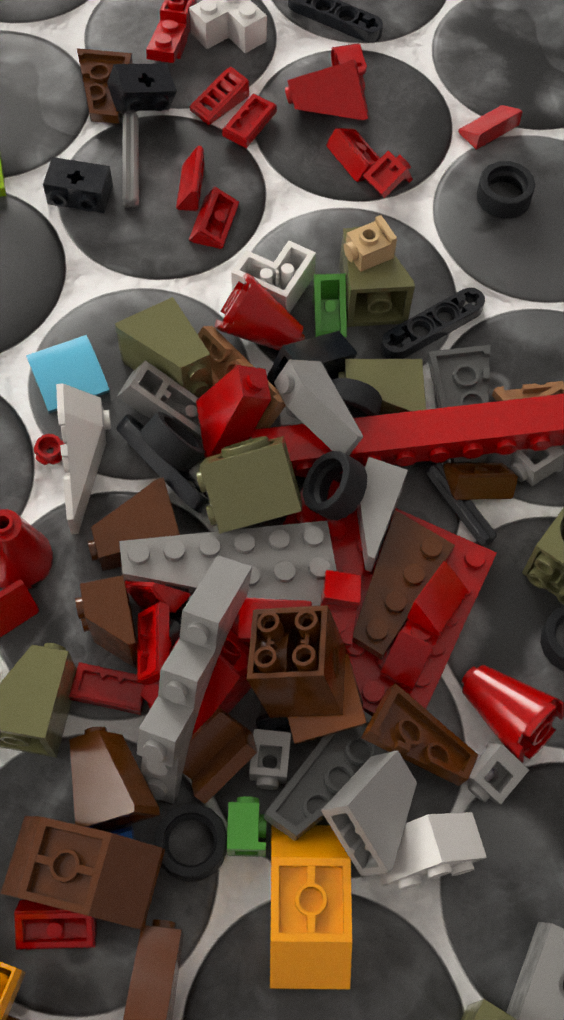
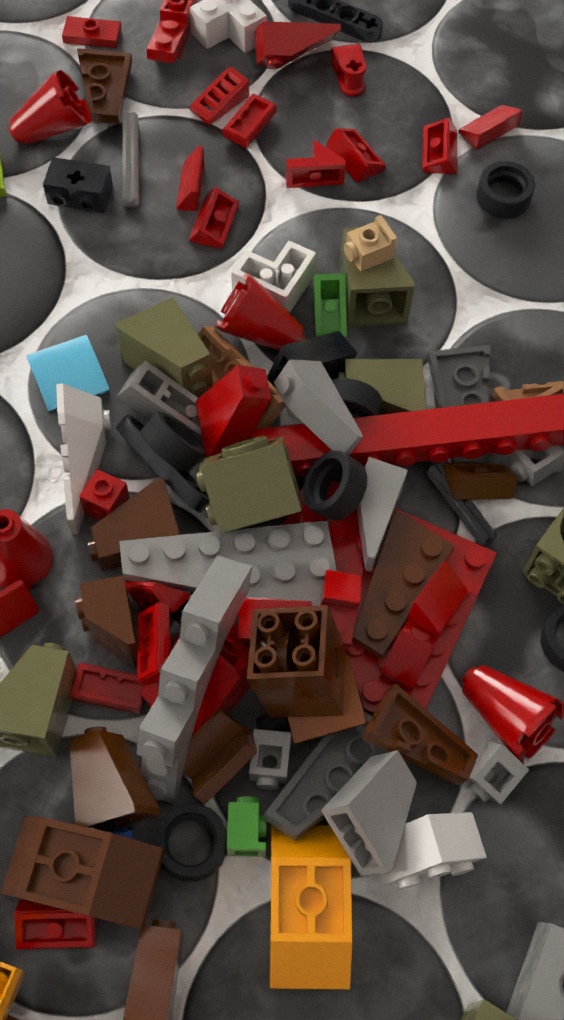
red plate [34,434,65,465] -> none
black brick [107,63,177,112] -> none
red slope [285,60,370,120] -> none
red bracket [363,150,413,198] -> none
black beam [381,288,485,359] -> none
none -> red cone [9,70,92,145]
none -> red plate [62,16,122,48]
none -> red brick [79,469,130,521]
none -> red slope [254,21,341,69]
none -> red slope [285,140,346,188]
none -> red slope [422,117,458,174]

